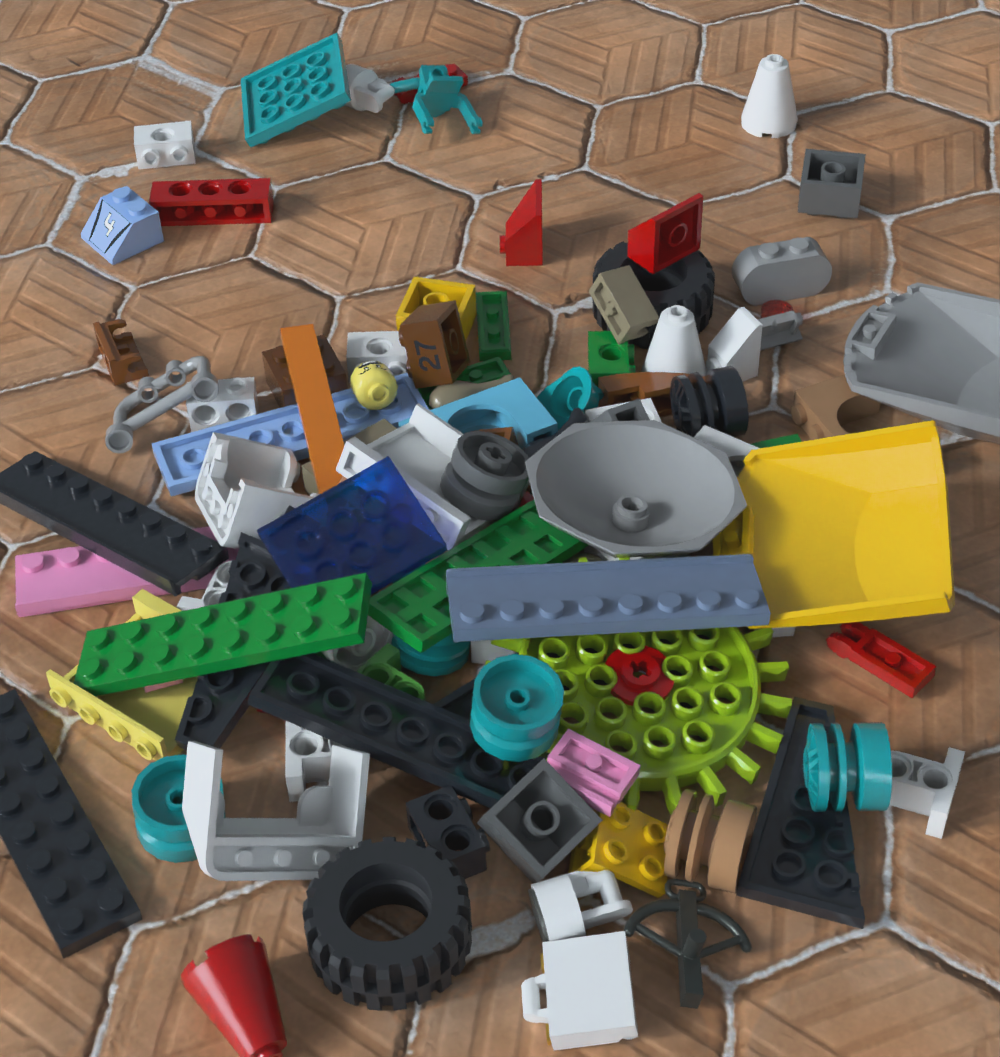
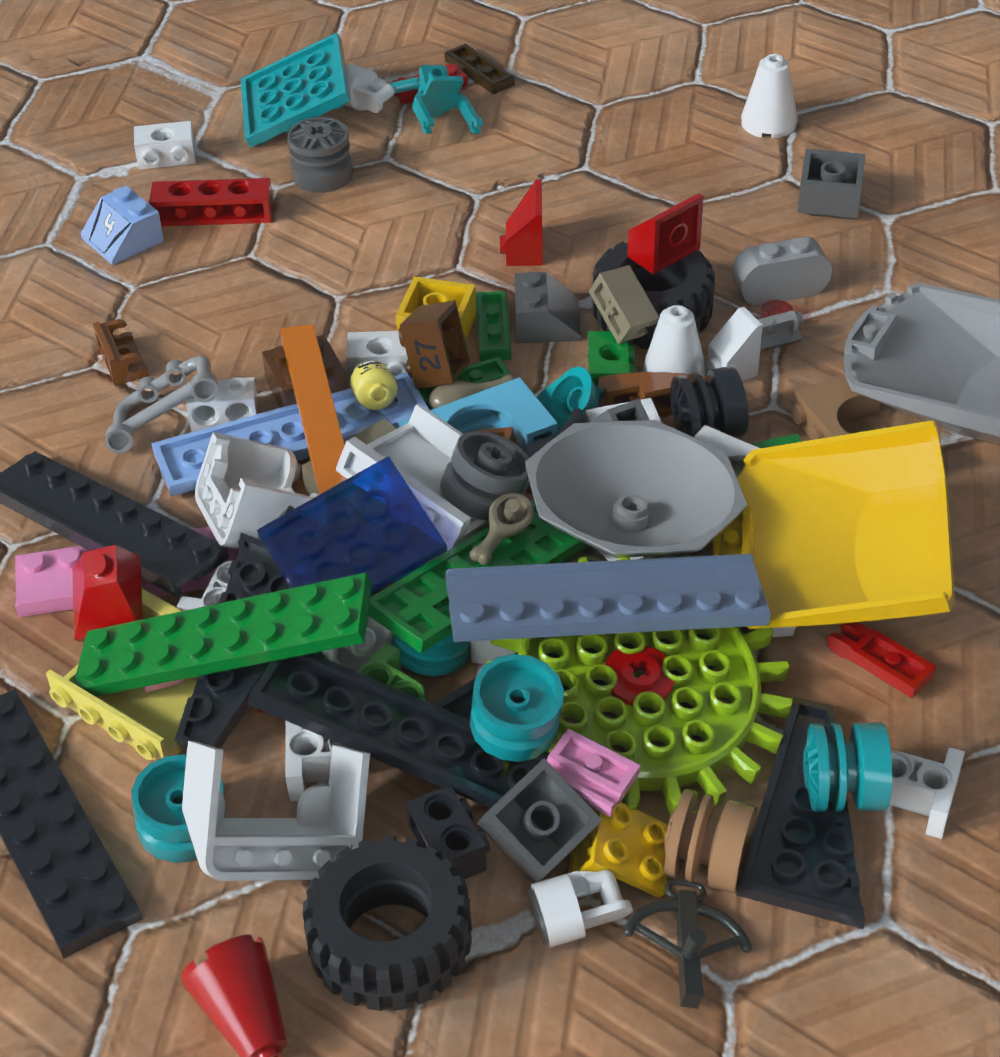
white piece [521,931,638,1051] -> none
none -> red slope [72,545,143,642]
none -> dark grey wheel [287,117,353,193]
none -> dark brown tile [444,43,515,94]
none -> dark tan piece [470,493,534,566]
none -> dark grey slope [515,271,581,343]

